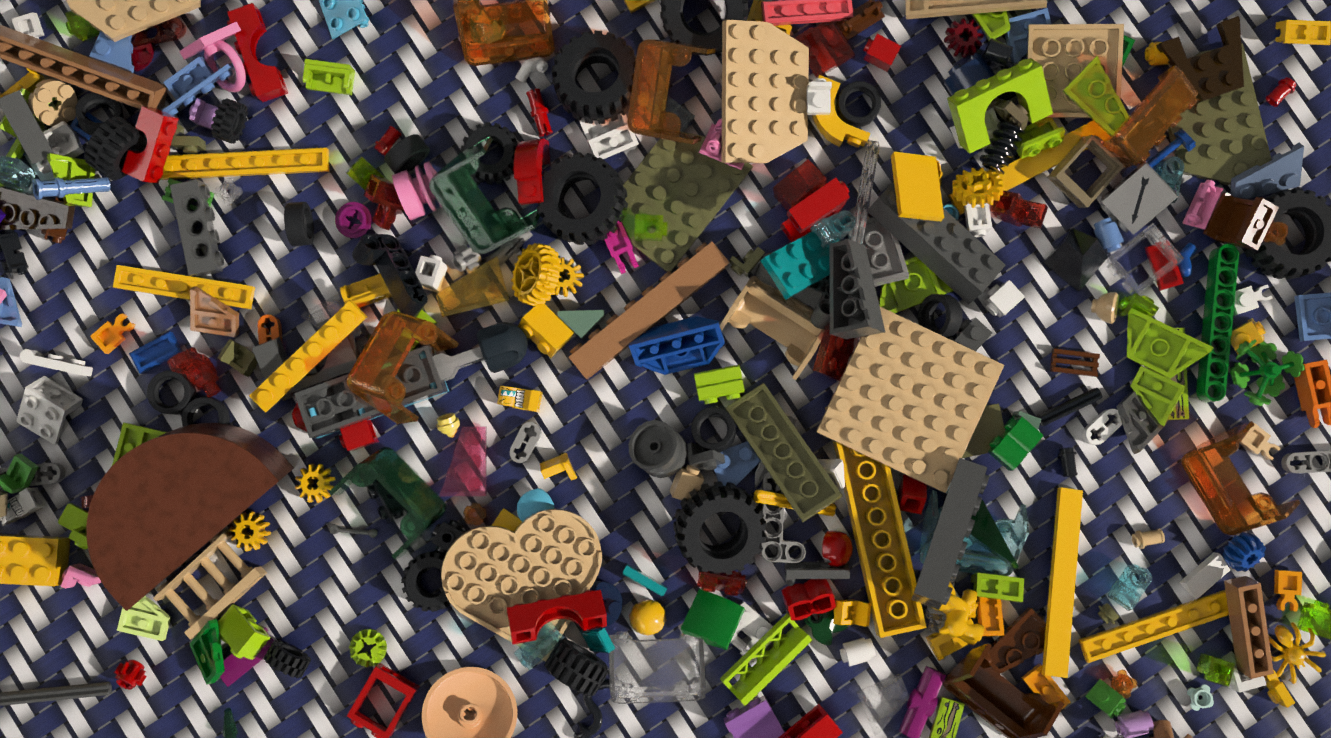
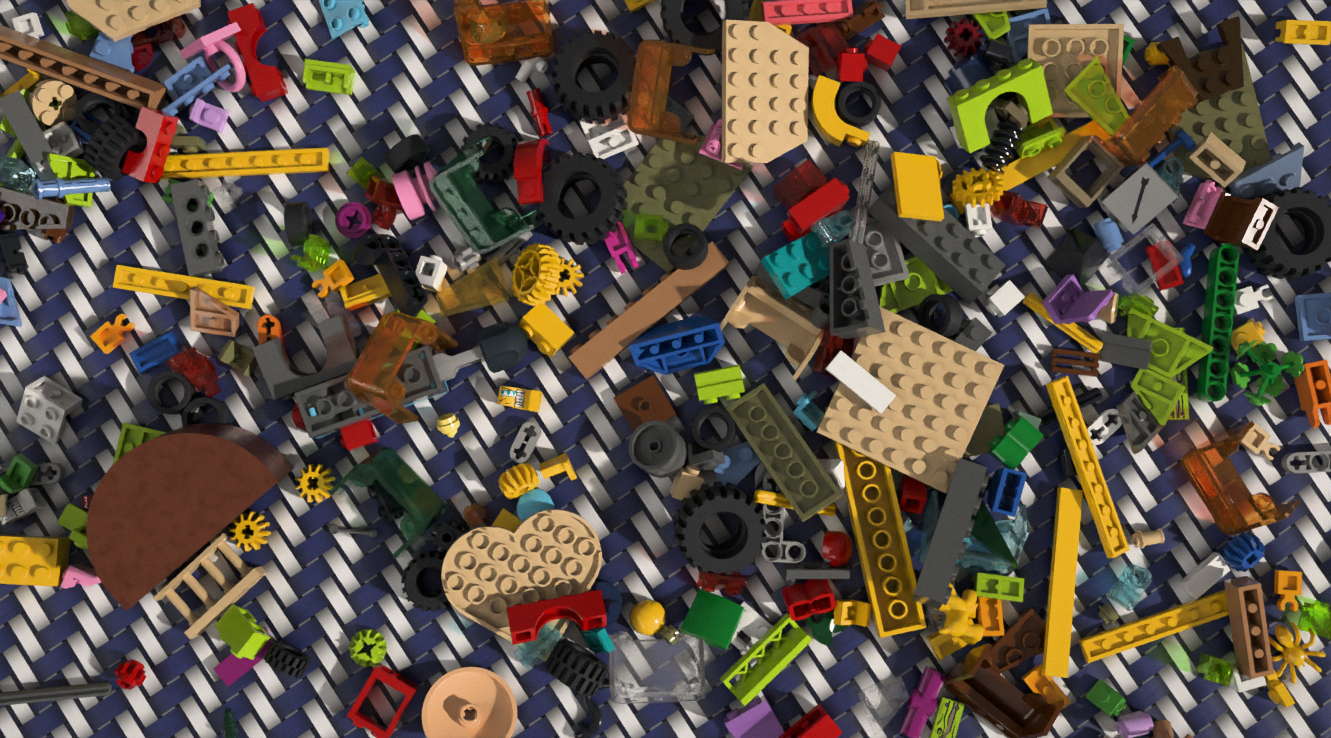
white plate [20,349,93,376] -> none
yellowish green wing [117,595,171,641] -> none
green wing [189,619,225,685] -> none
black tyre [211,98,248,144] -> none
yellow plate [249,300,367,413] -> none
red pin [374,126,402,156] -> none
clear pink wing [439,427,487,497] -> none
sand green slope [557,310,605,340] -> none
teal tile [623,564,667,596] -> none
olive bracket [729,247,765,277] -> none
white bracket [806,78,832,115] -> none
white brick [839,637,876,667] -> none
clear orange plate [1111,670,1137,698] -> none
light aqua plate [1187,684,1214,711] -> none
clear orange plate [1263,221,1288,246] -> none
red pin [1266,77,1296,107] -> none
none -> clear neon green bracket [290,234,331,272]
none -> light orange plate [312,259,355,298]
none -> yellow gear [498,463,539,499]
none -> reddish brown plate [614,375,676,432]
none -> olive plate [659,624,680,646]
none -> black tyre [663,223,708,270]
none -> medium azure bracket [792,390,825,432]
none -> white tile [825,351,896,414]
none -> red brick [836,46,867,82]
none -> blue torso [987,467,1027,517]
none -> yellow axle [1022,292,1103,353]
none -> medium lavender bracket [1042,274,1114,324]
none -> yellow tile [1045,376,1130,558]
none -> dark grey panel [1100,332,1153,370]
none -> tan brick [1189,132,1246,188]

